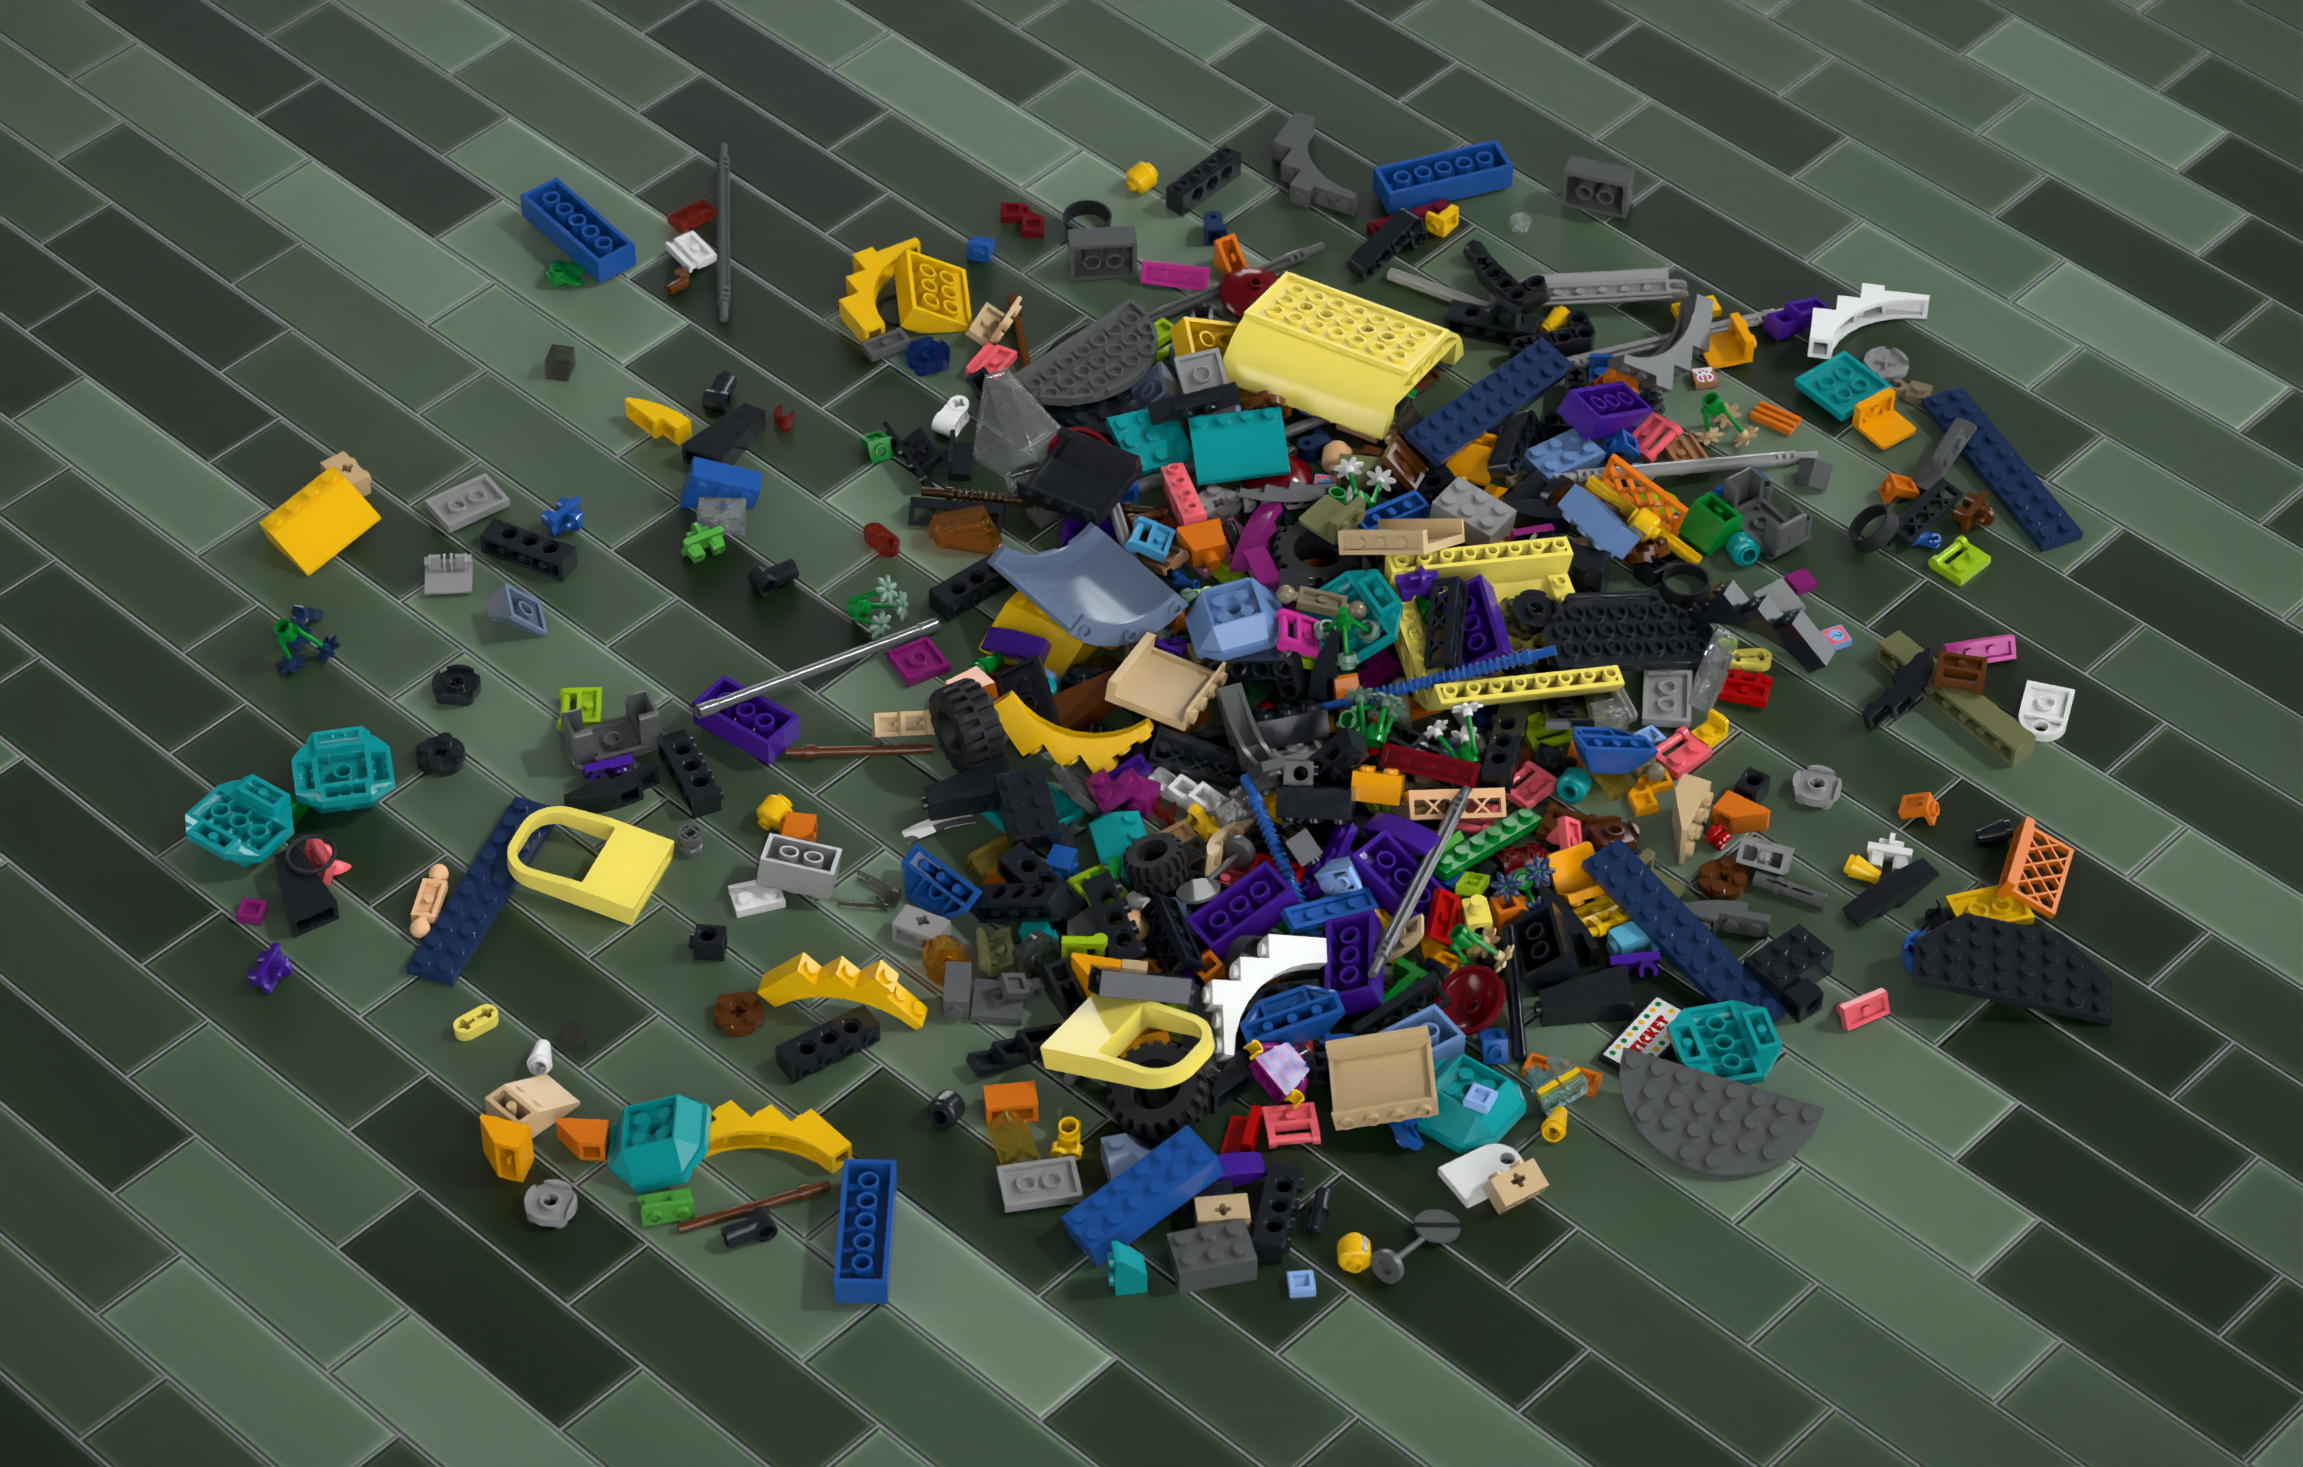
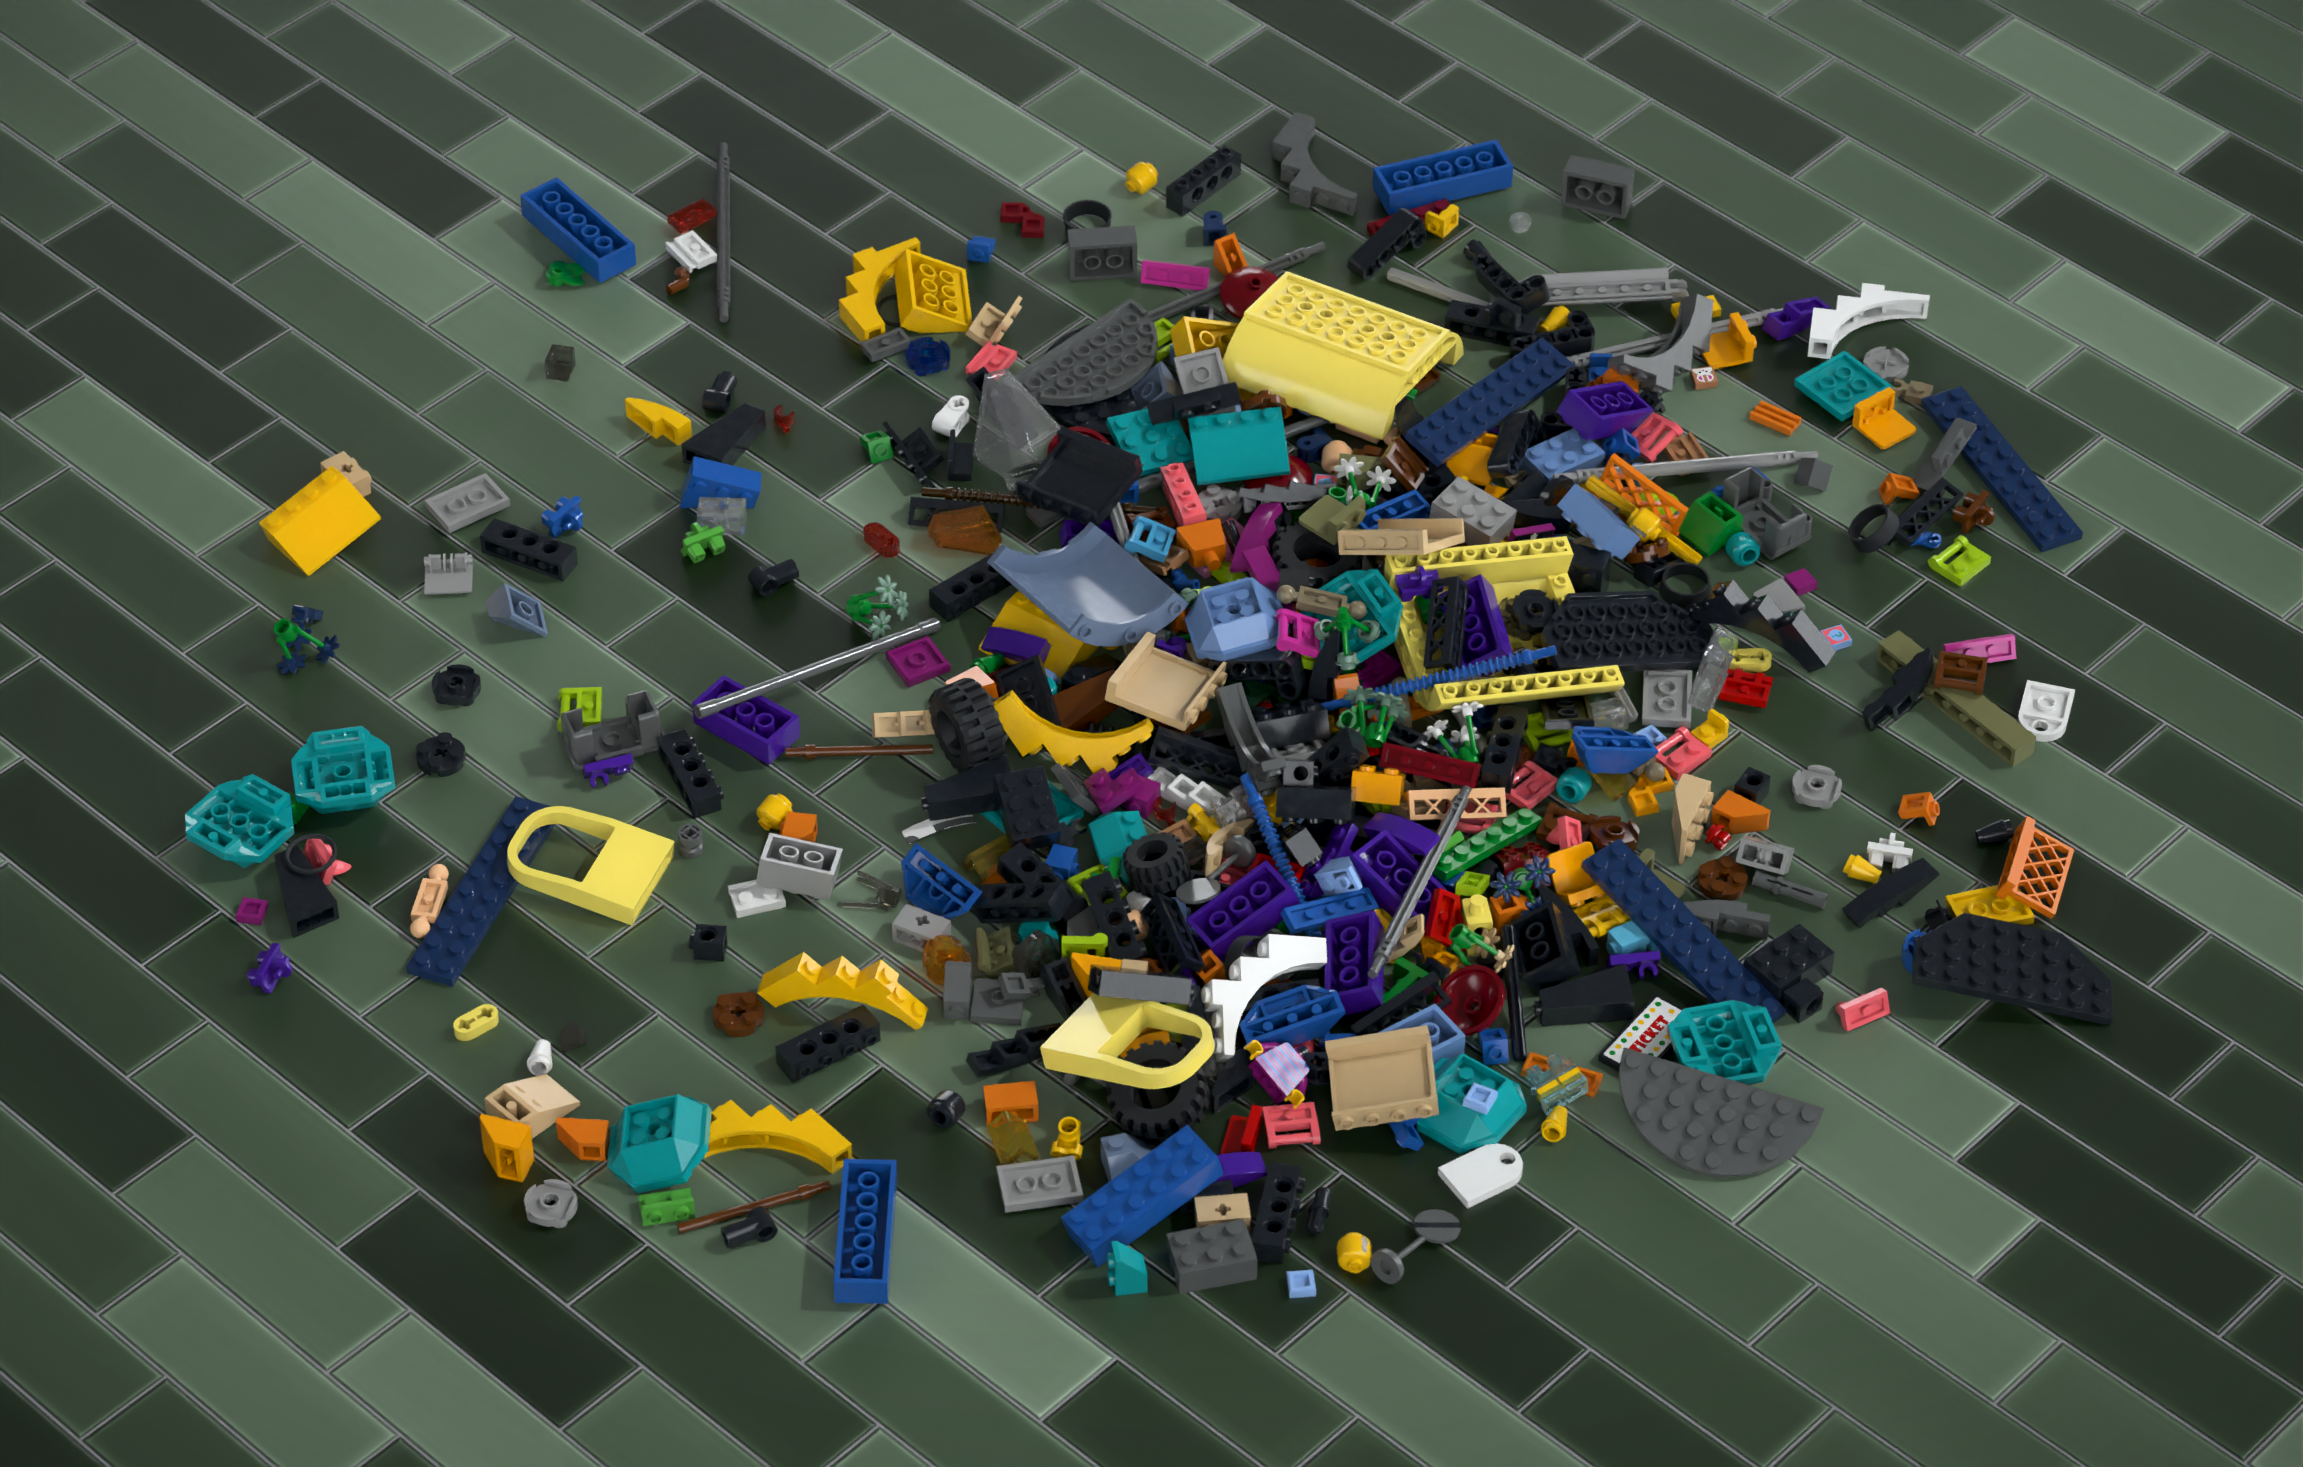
black slope [564,760,660,814] -> none
reddish brown bar [1007,294,1031,368] -> none
tan brick [1483,1158,1549,1215] -> none
plant [1695,392,1759,448] -> none

